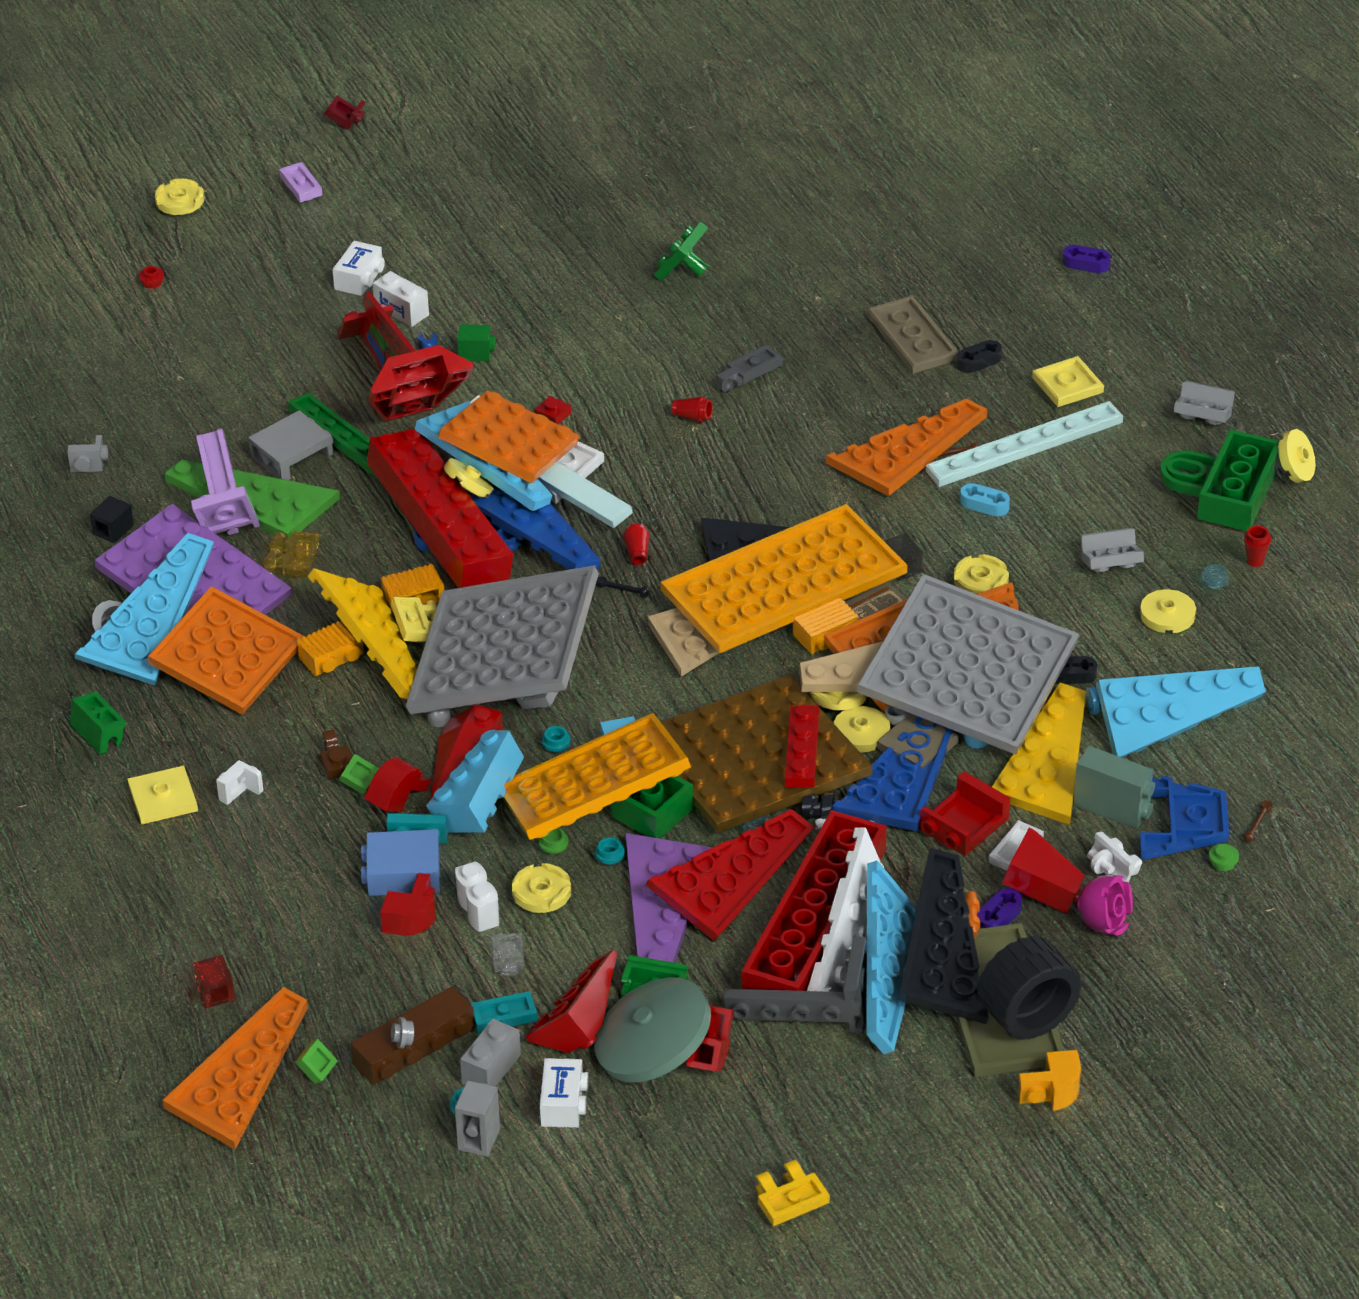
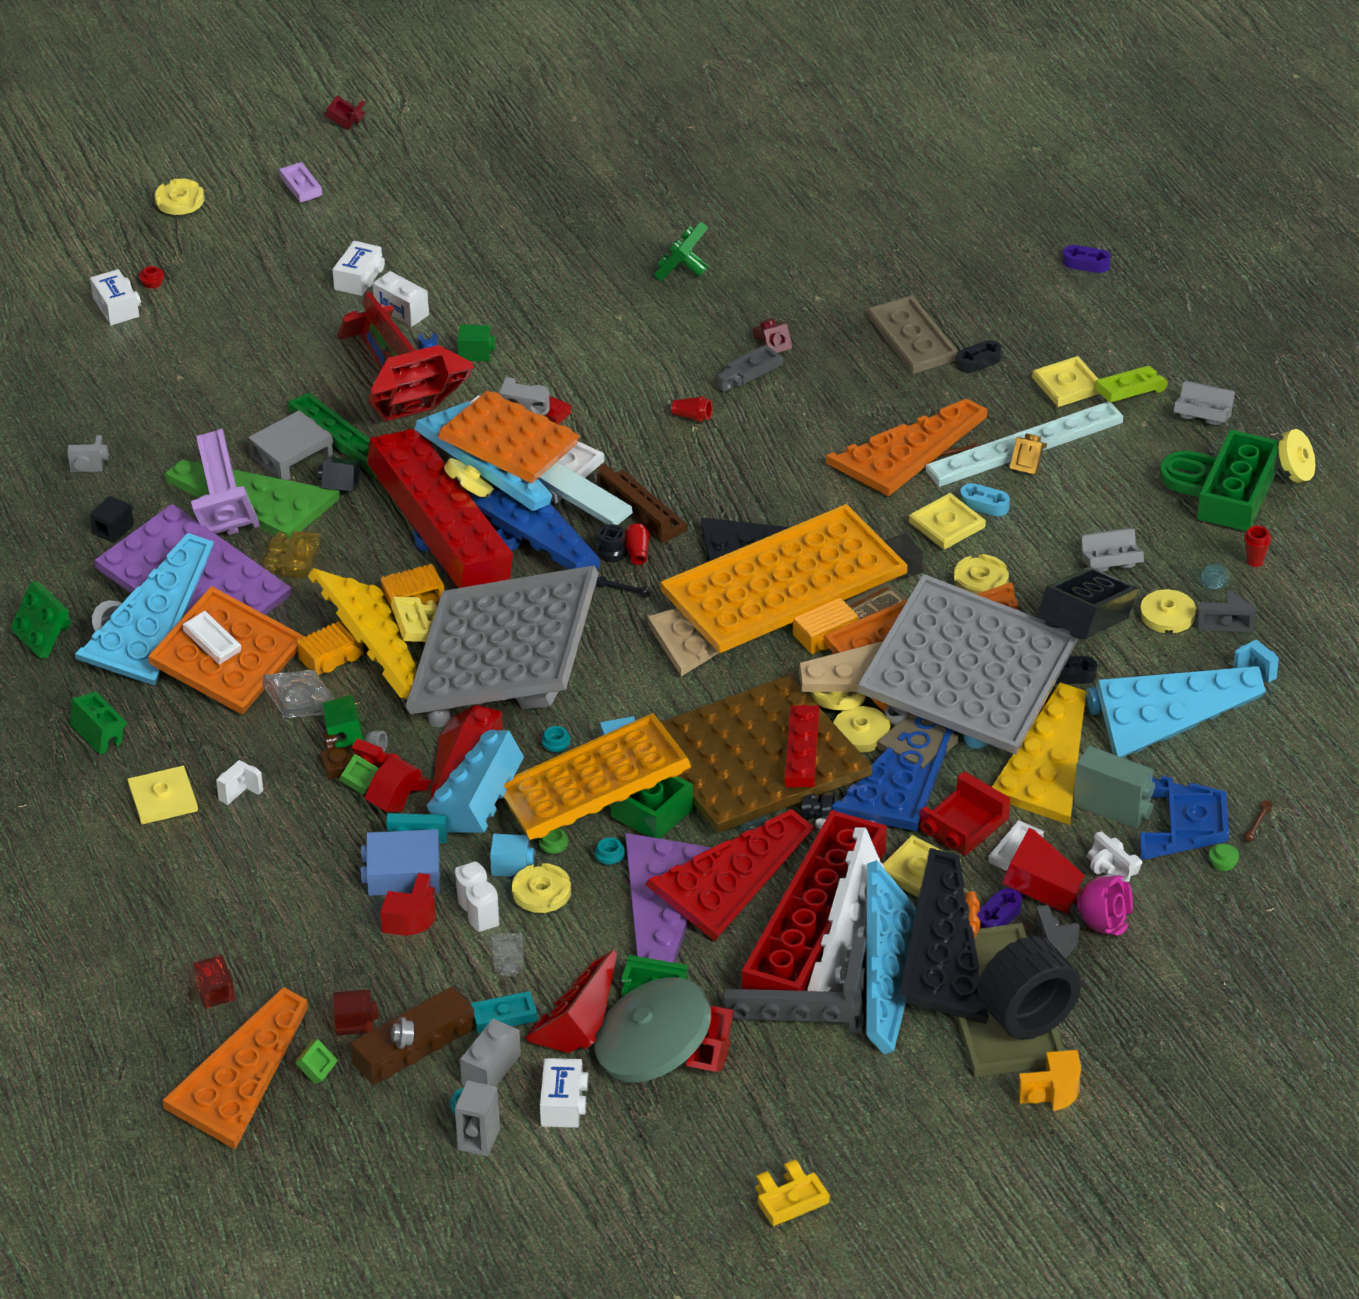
none -> green plate [10,581,71,658]
none -> white brick [90,269,141,325]
none -> white tile [183,611,241,665]
none -> clear plate [262,670,334,718]
none -> black brick [318,457,361,491]
none -> green hinge [322,695,364,748]
none -> clear red brick [333,989,378,1036]
none -> red plate [352,739,401,768]
none -> light grey hinge [364,730,388,752]
none -> medium azure brick [490,834,535,877]
none -> light grey leg [499,377,550,415]
none -> reddish brown fence [596,464,688,543]
none -> black wheel [598,524,626,563]
none -> bracket [752,318,792,353]
none -> light yellow plate [883,835,961,897]
none -> light yellow plate [909,493,986,550]
none -> pearl gold bracket [1010,433,1047,474]
none -> dark grey slope [1035,905,1079,959]
none -> black brick [1037,567,1139,639]
none -> lime plate [1094,366,1168,402]
none -> dark grey slope [1197,589,1256,632]
none -> medium azure bracket [1233,639,1279,683]

